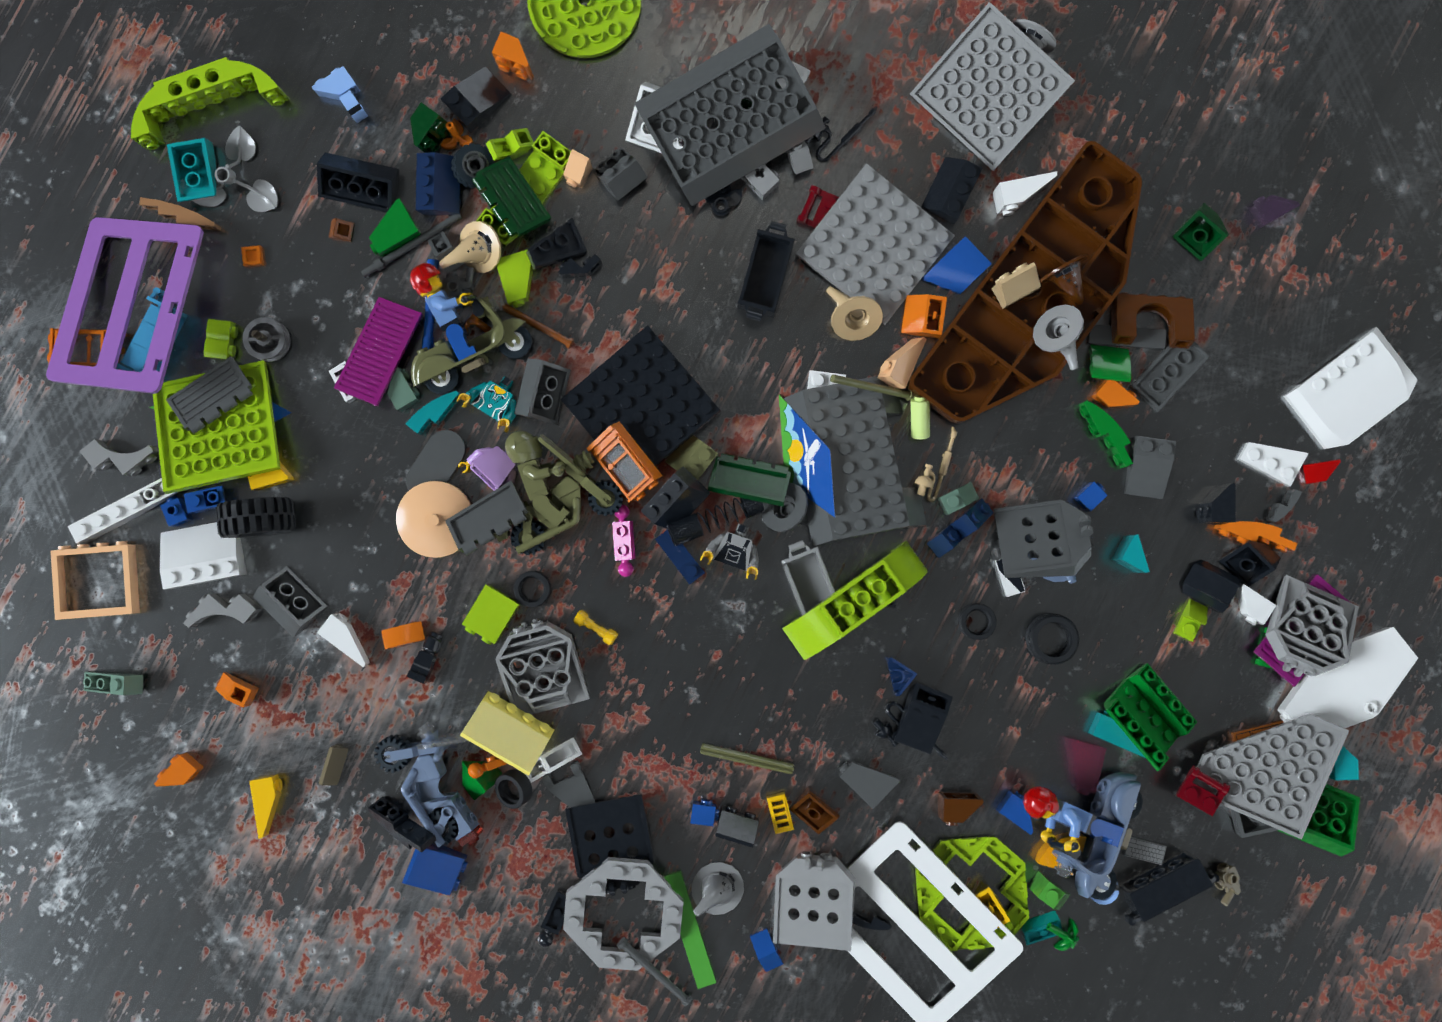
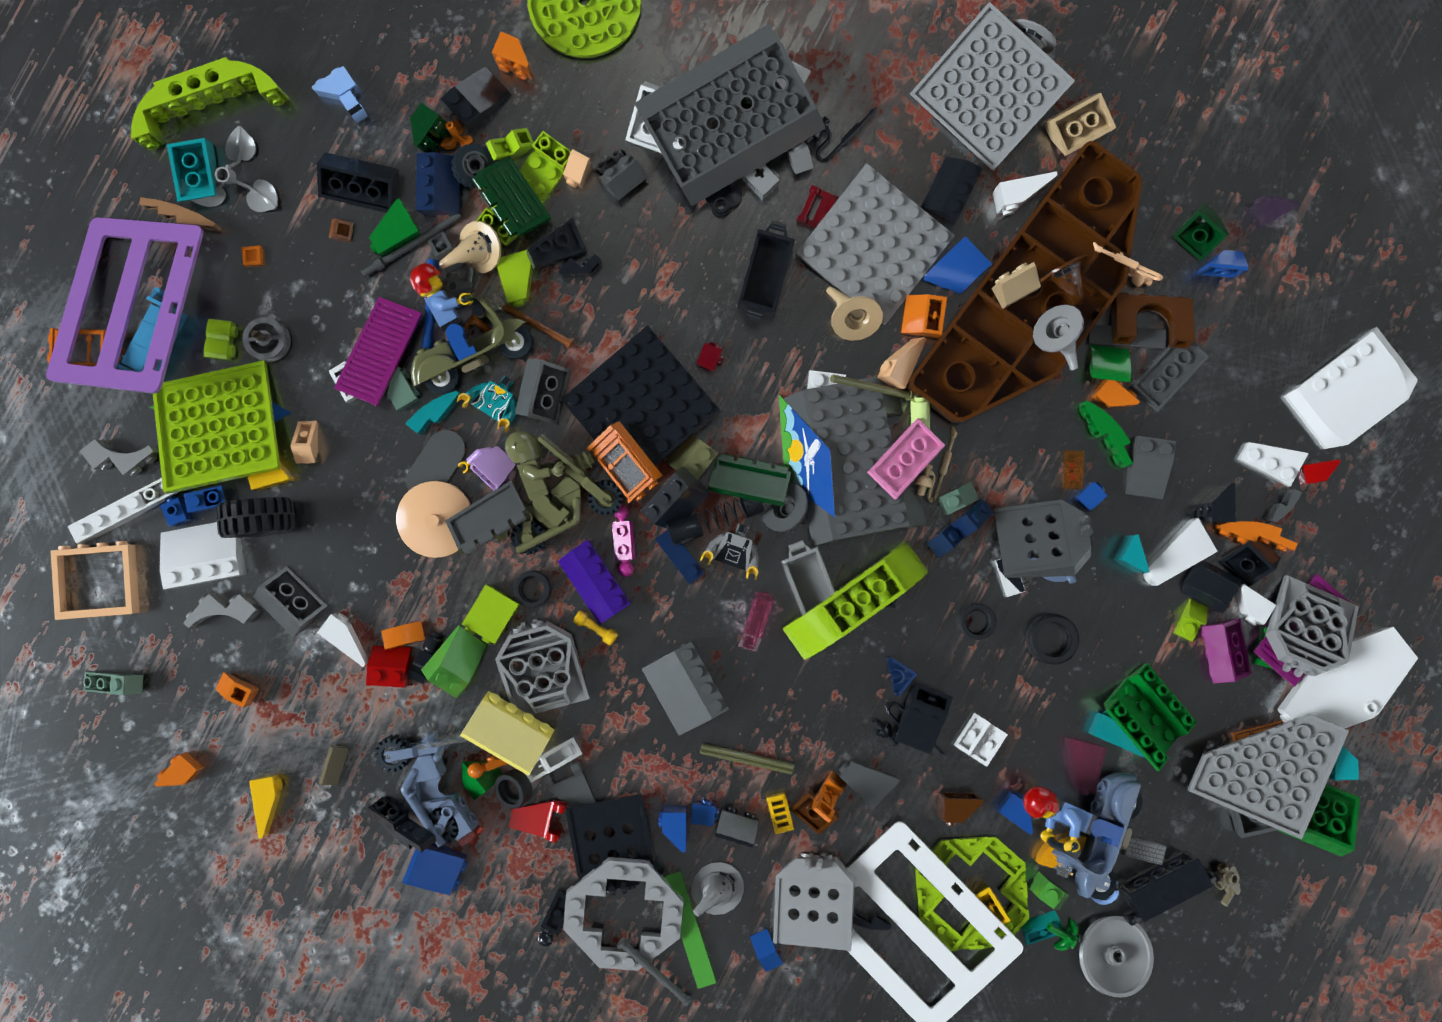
dark grey hinge [166,356,253,434] -> none
dark red plate [1176,765,1230,817] -> none
none -> light nougat slope [291,421,318,464]
none -> red slope [366,645,412,688]
none -> bright green slope [421,625,487,698]
none -> red flag [508,800,568,843]
none -> dark purple slope [558,540,632,625]
none -> dark grey slope [642,640,729,736]
none -> blue slope [658,806,687,852]
none -> dark red brick [696,342,724,373]
none -> clear pink slope [738,592,774,652]
none -> orange slope [812,771,847,823]
none -> bright pink tile [867,418,945,499]
none -> white slope [954,713,1008,767]
none -> tan slope [1043,93,1116,156]
none -> clear orange tile [1062,450,1084,490]
none -> light grey dish [1079,915,1154,998]
none -> light nougat piece [1093,242,1163,288]
none -> white slope [1143,518,1218,586]
none -> blue slope [1196,250,1248,278]
none -> magenta slope [1201,618,1252,683]

